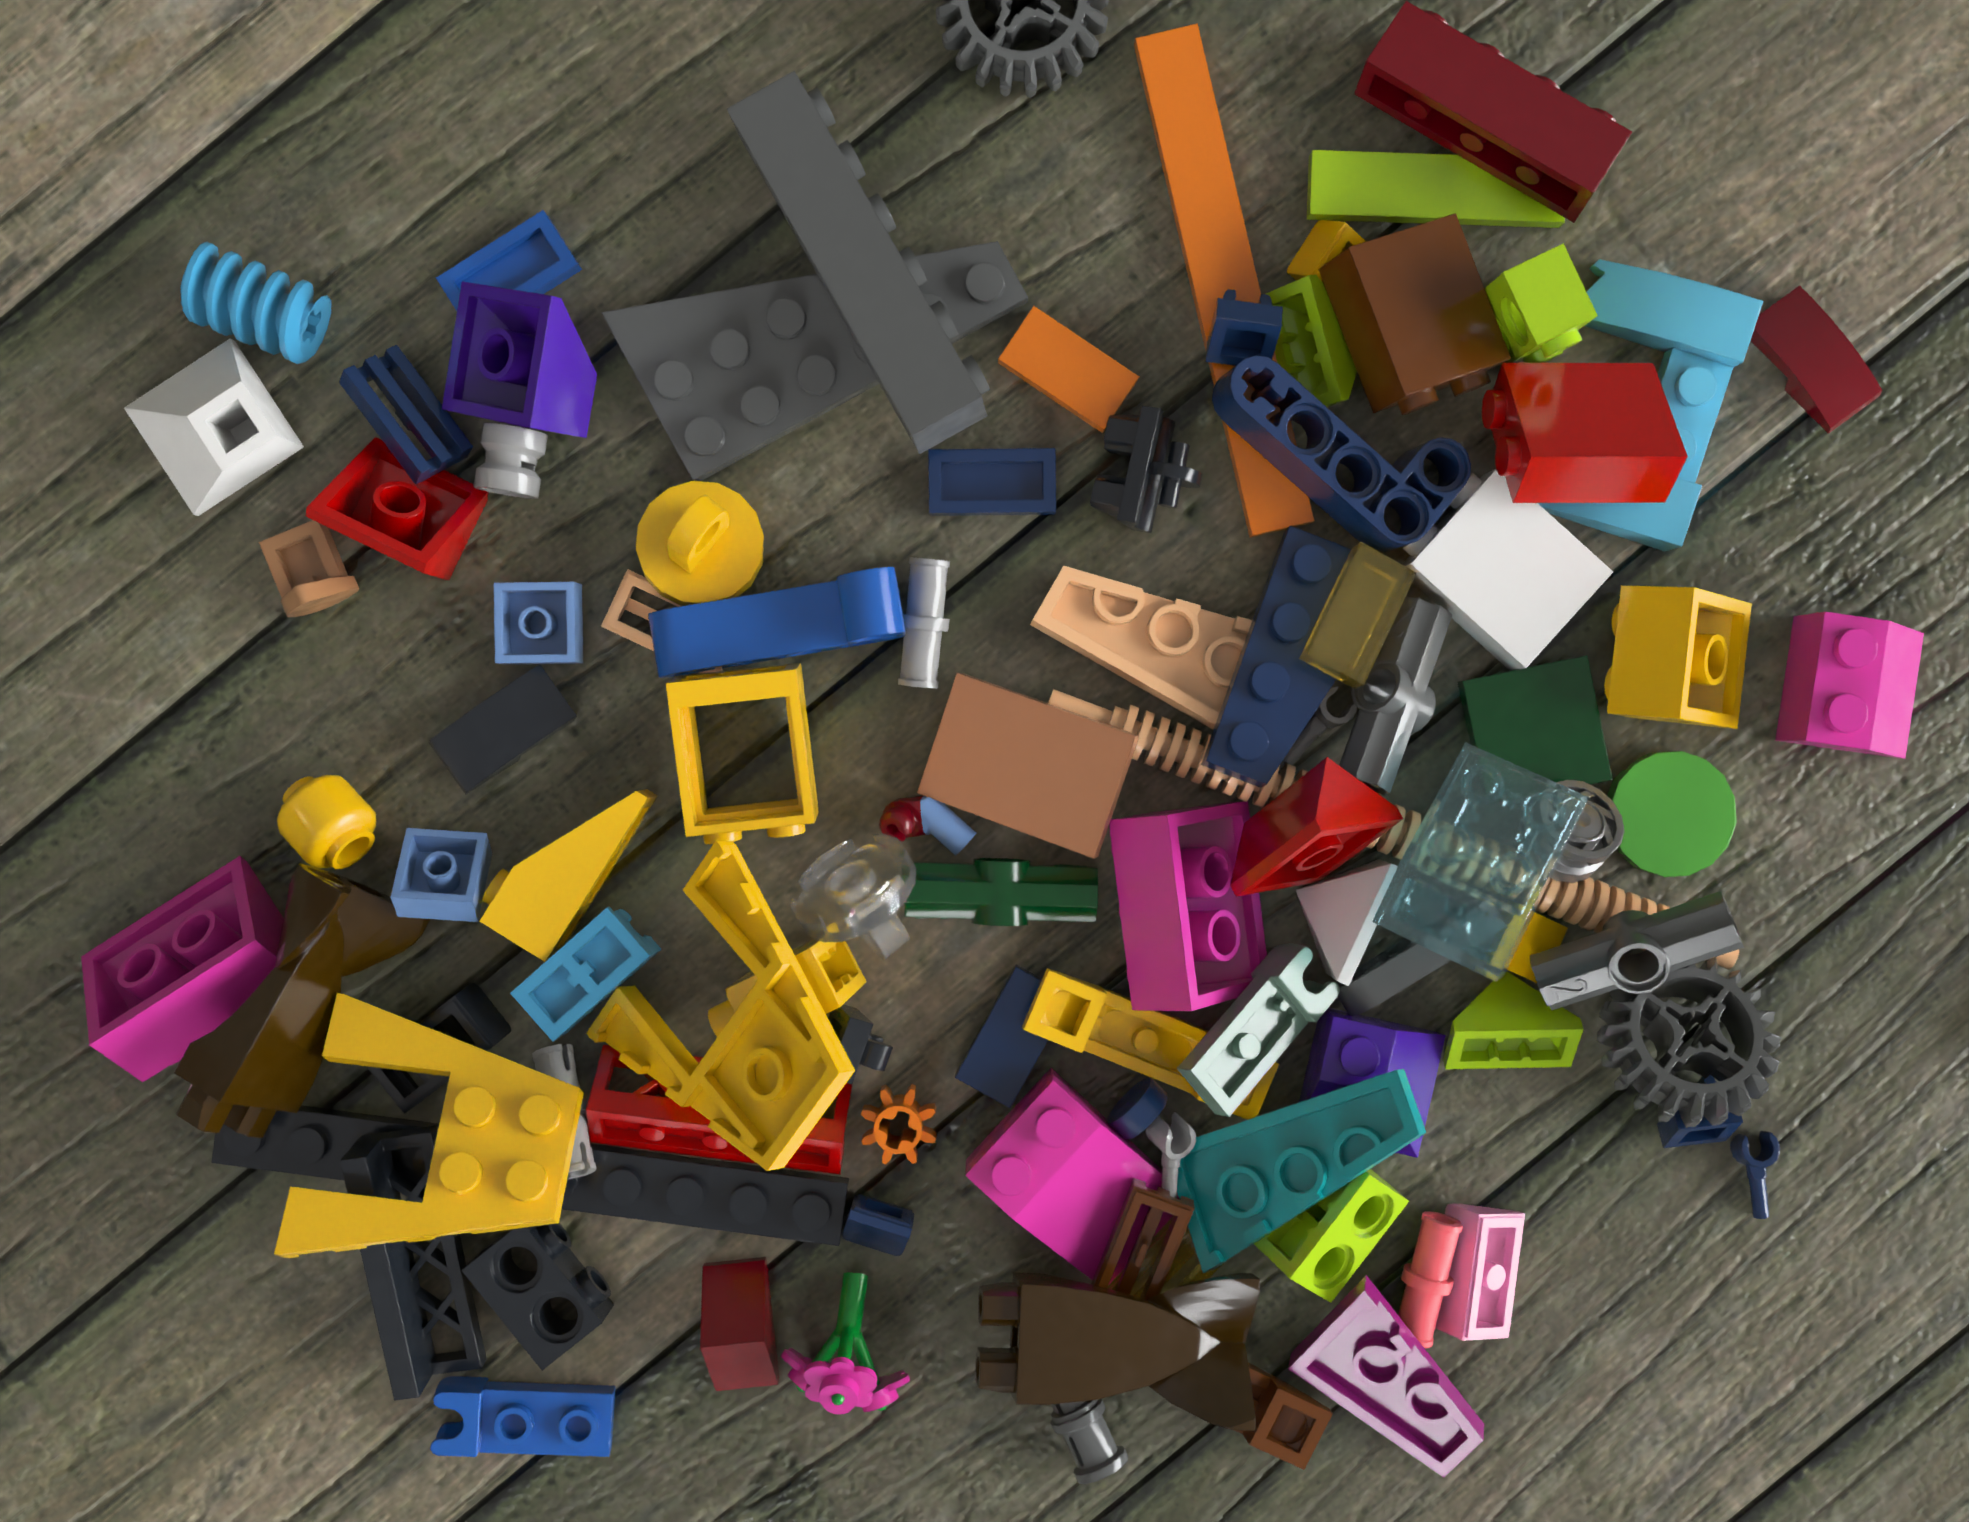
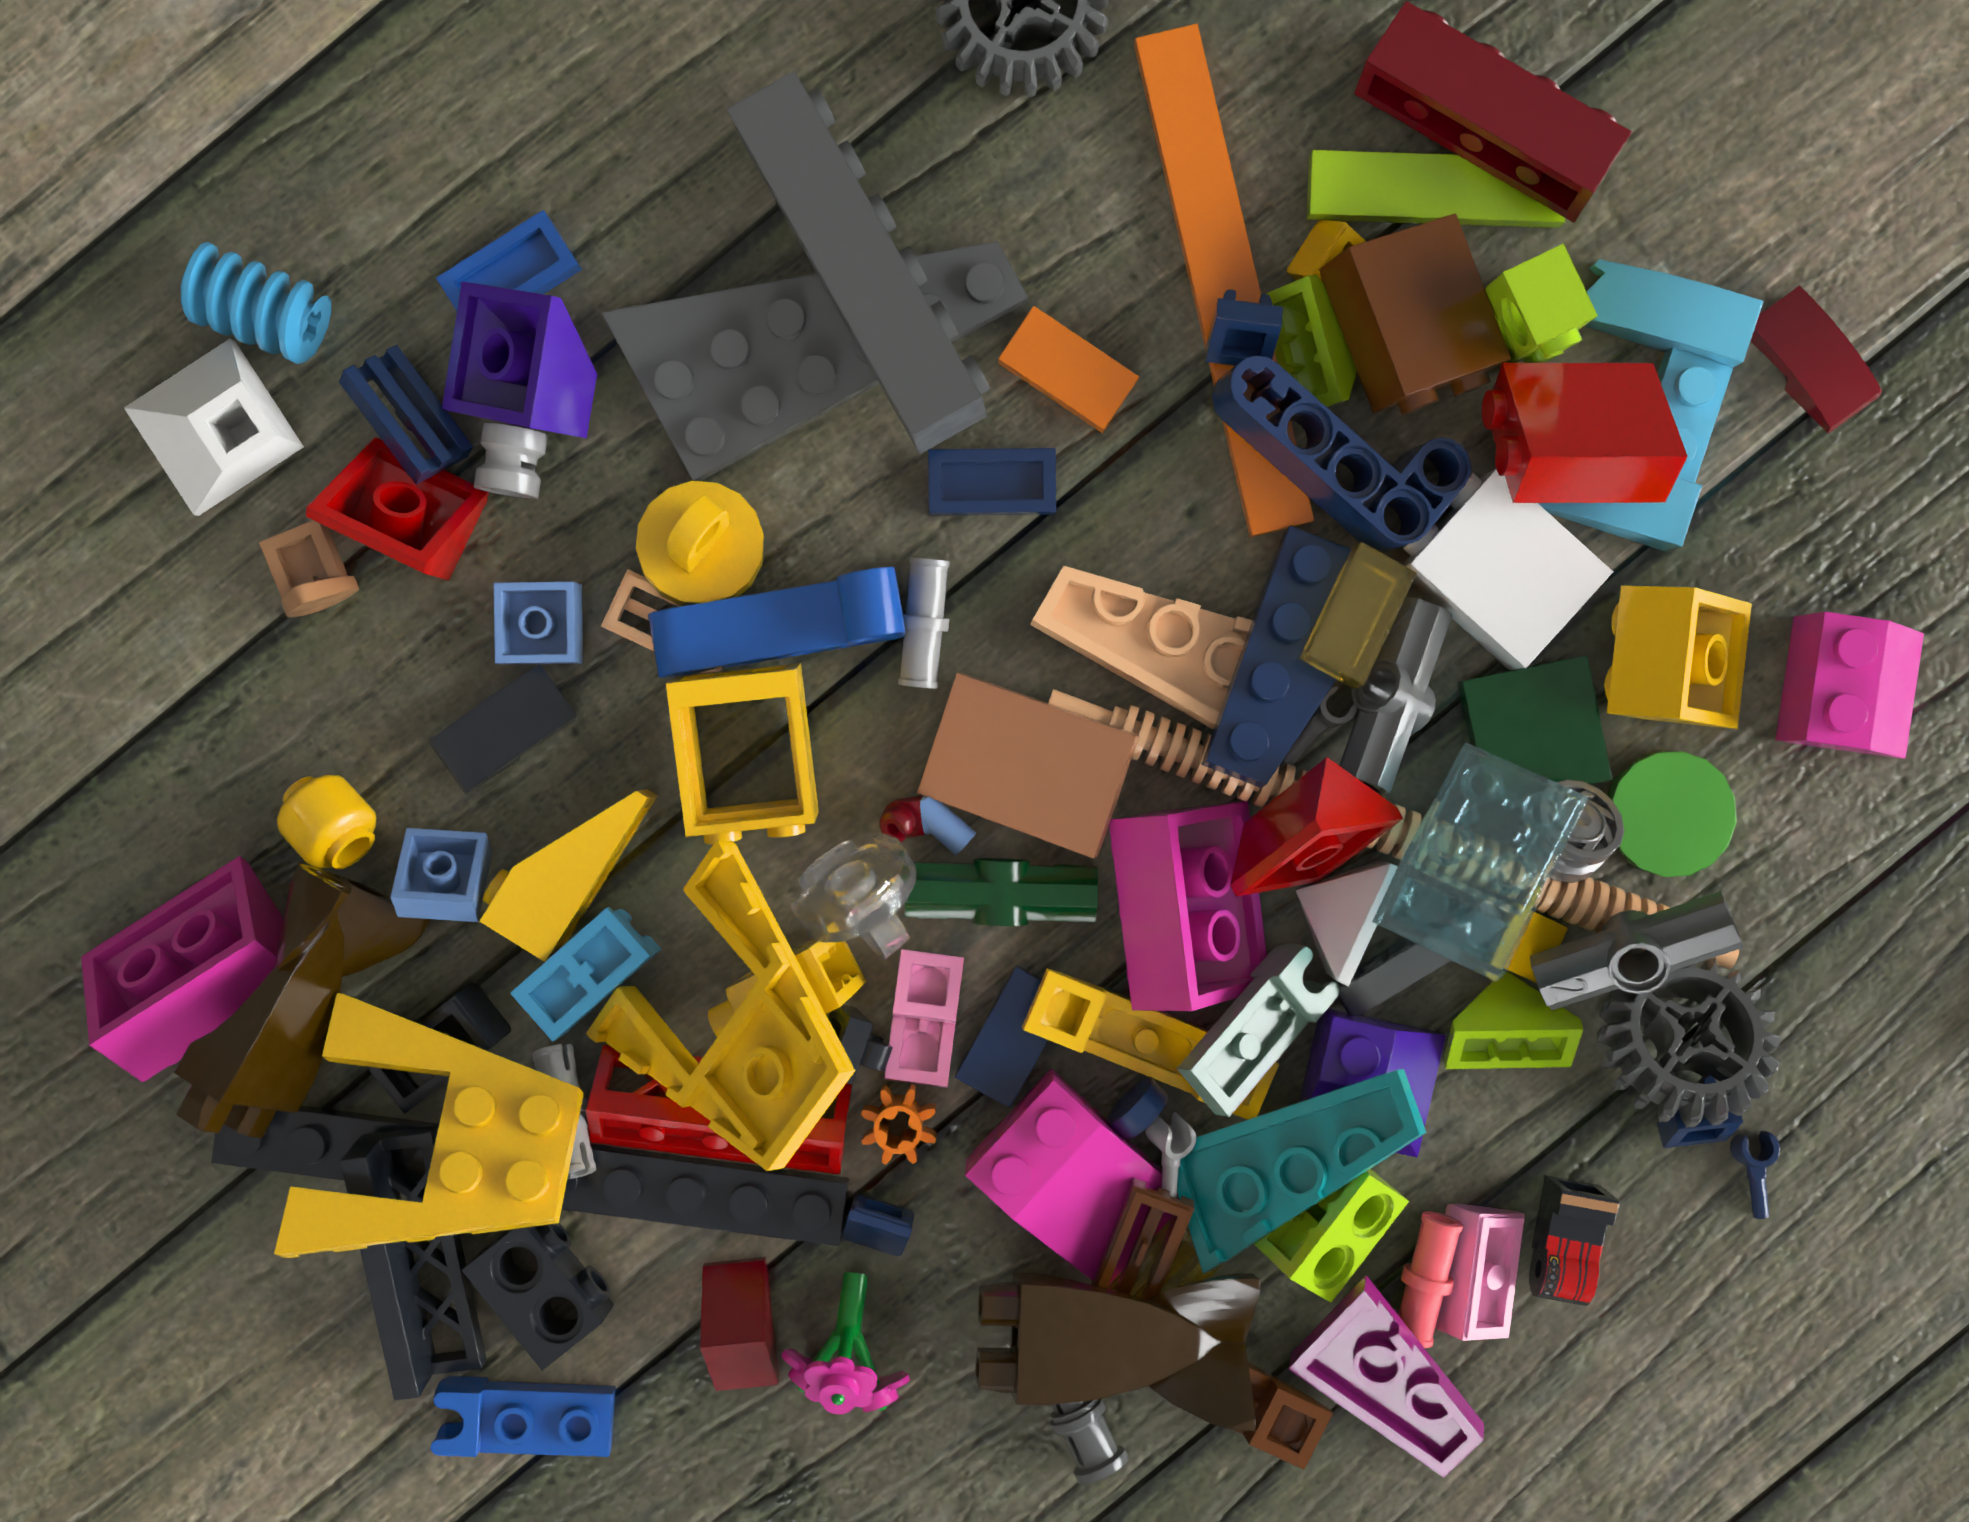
black hips [1090,406,1203,533] -> none
none -> bright pink slope [884,949,964,1088]
none -> leg [1529,1175,1620,1306]

